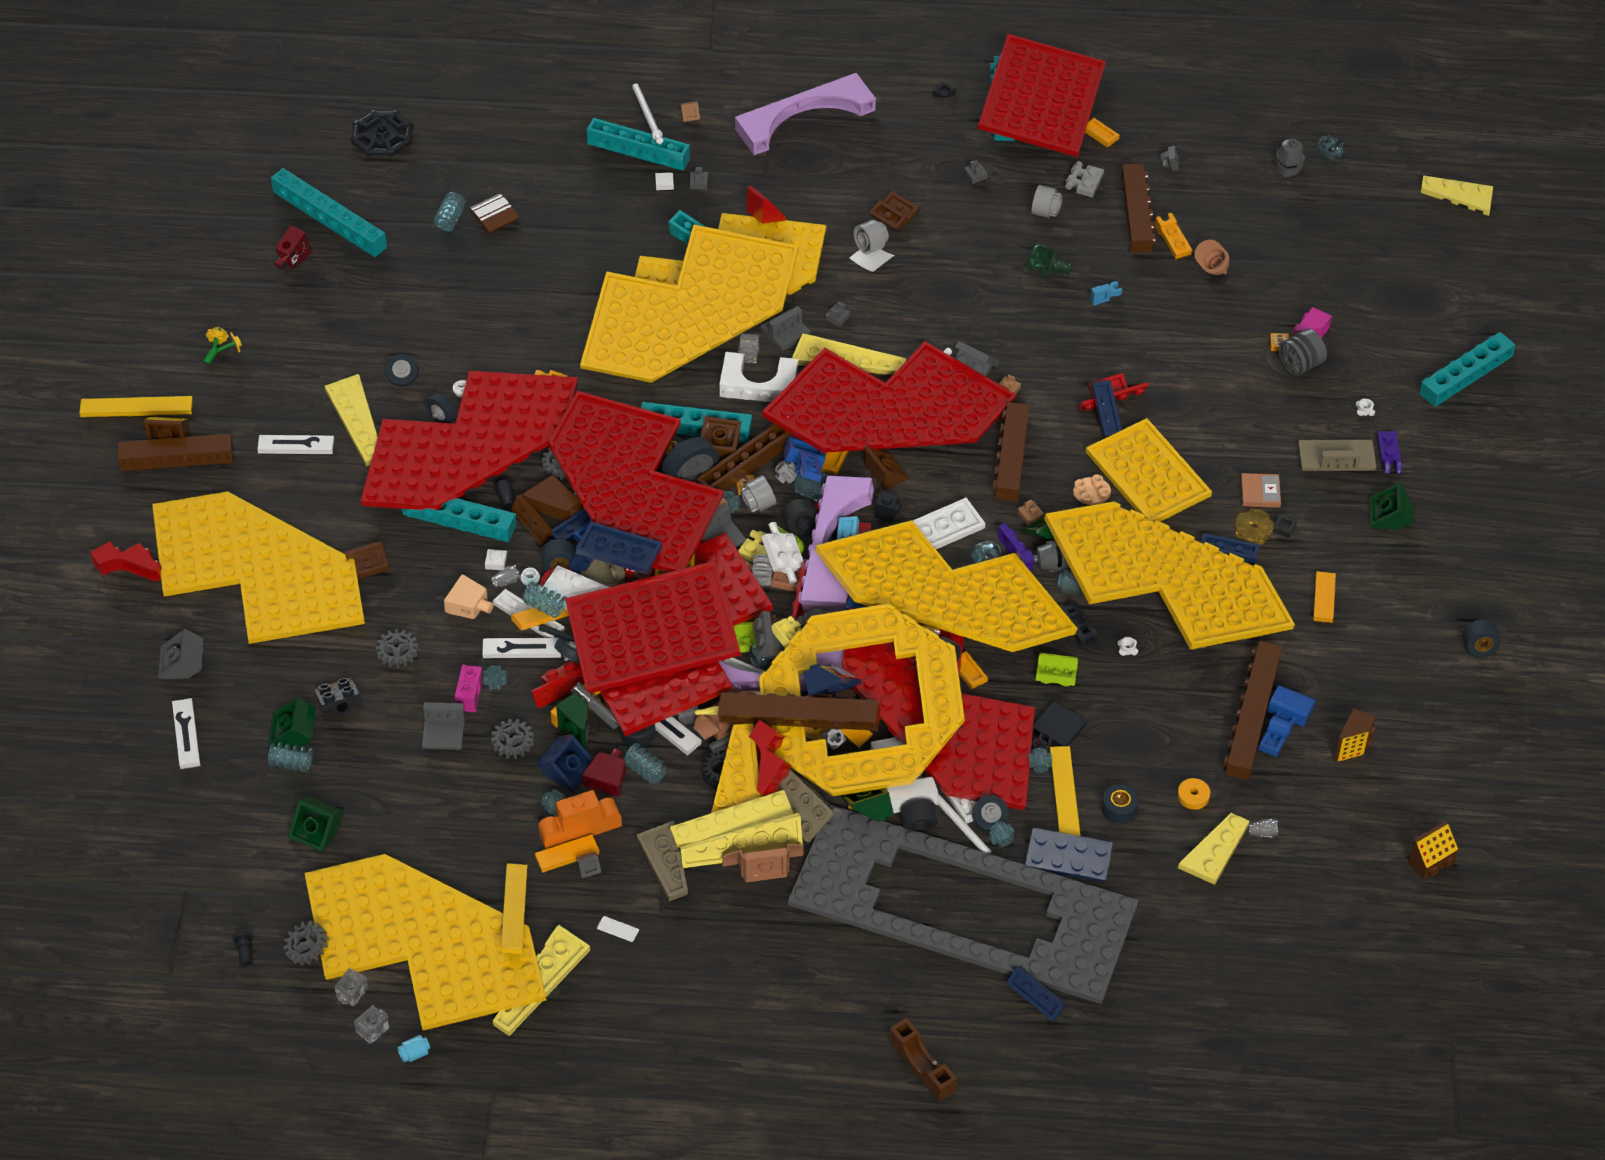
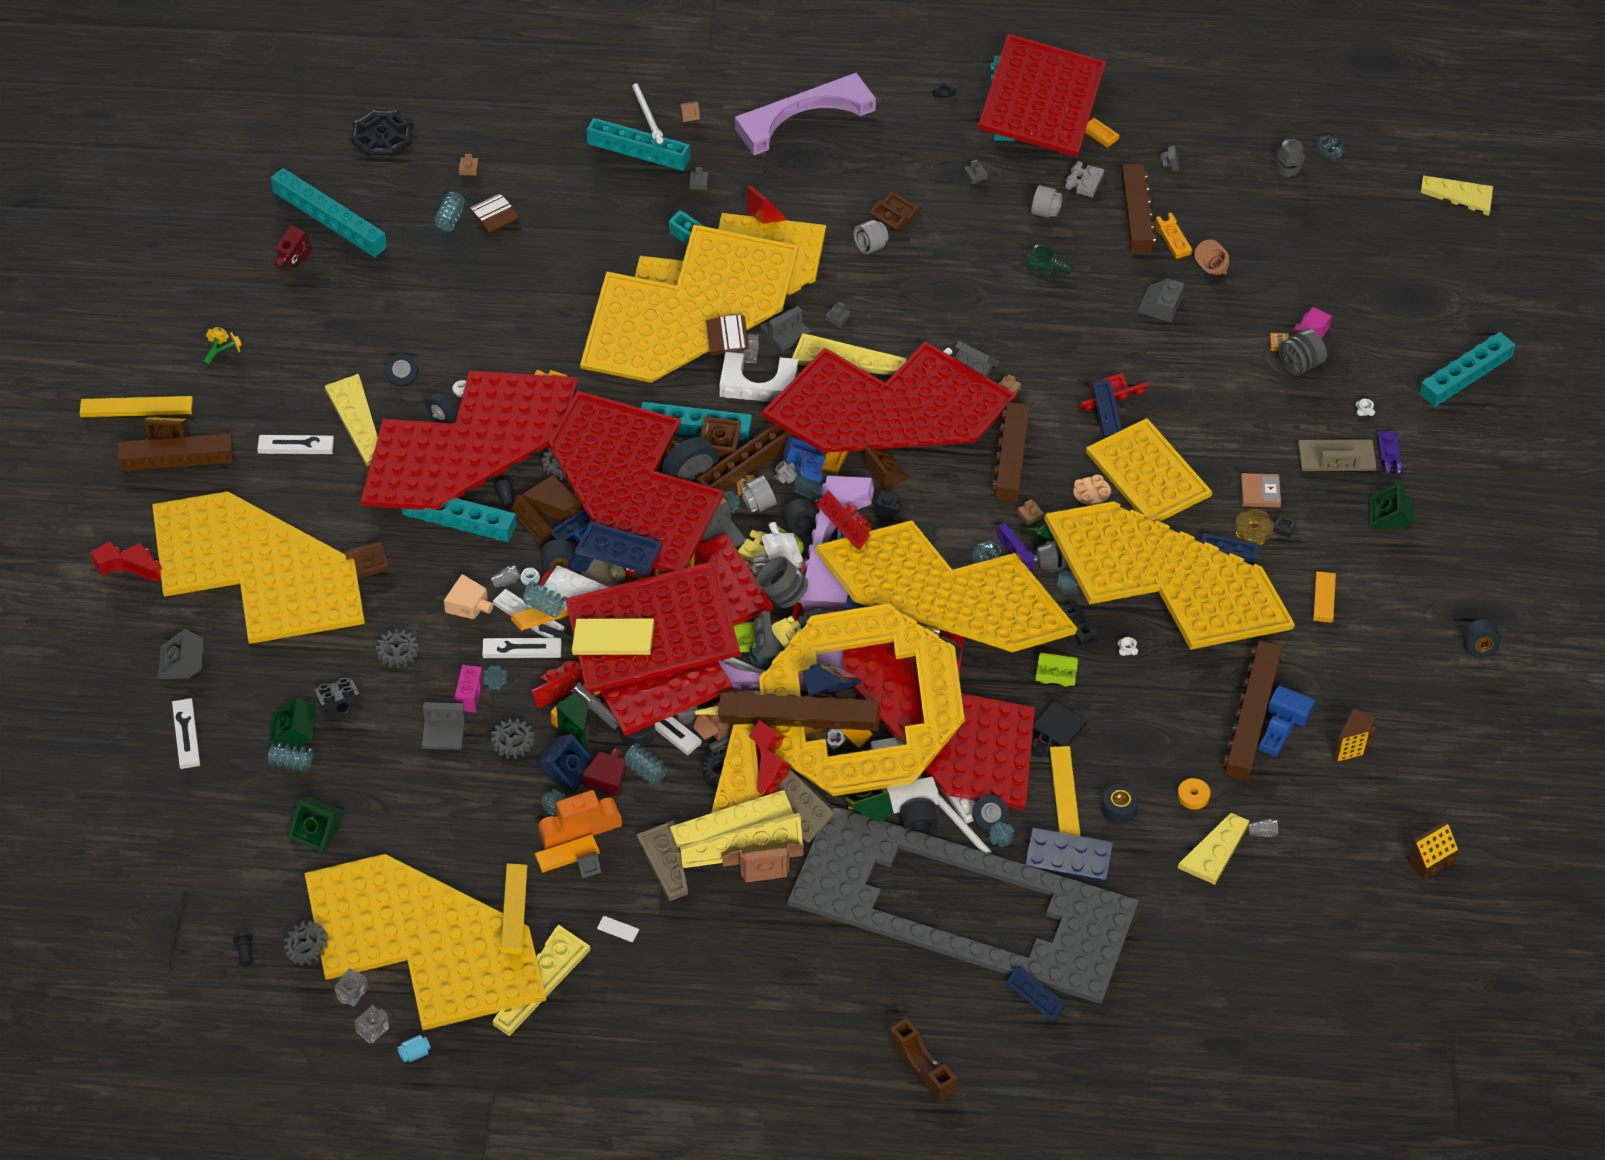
white plate [485,549,507,570] -> none
black wheel [554,637,580,664] -> none
white tile [655,173,674,190] -> none
white sticker [849,249,894,271] -> none
white plate [913,498,985,549] -> none
light orange tile [960,651,988,690] -> none
clear light blue gear [1028,748,1053,773] -> none
dark azure plate [1090,281,1122,305] -> none
none -> medium nougat tile [459,154,479,176]
none -> light yellow tile [572,619,655,655]
none -> reddish brown slope [706,315,749,356]
none -> dark grey wheel [756,556,809,608]
none -> red bracket [817,490,872,550]
none -> dark grey slope [1137,278,1185,323]

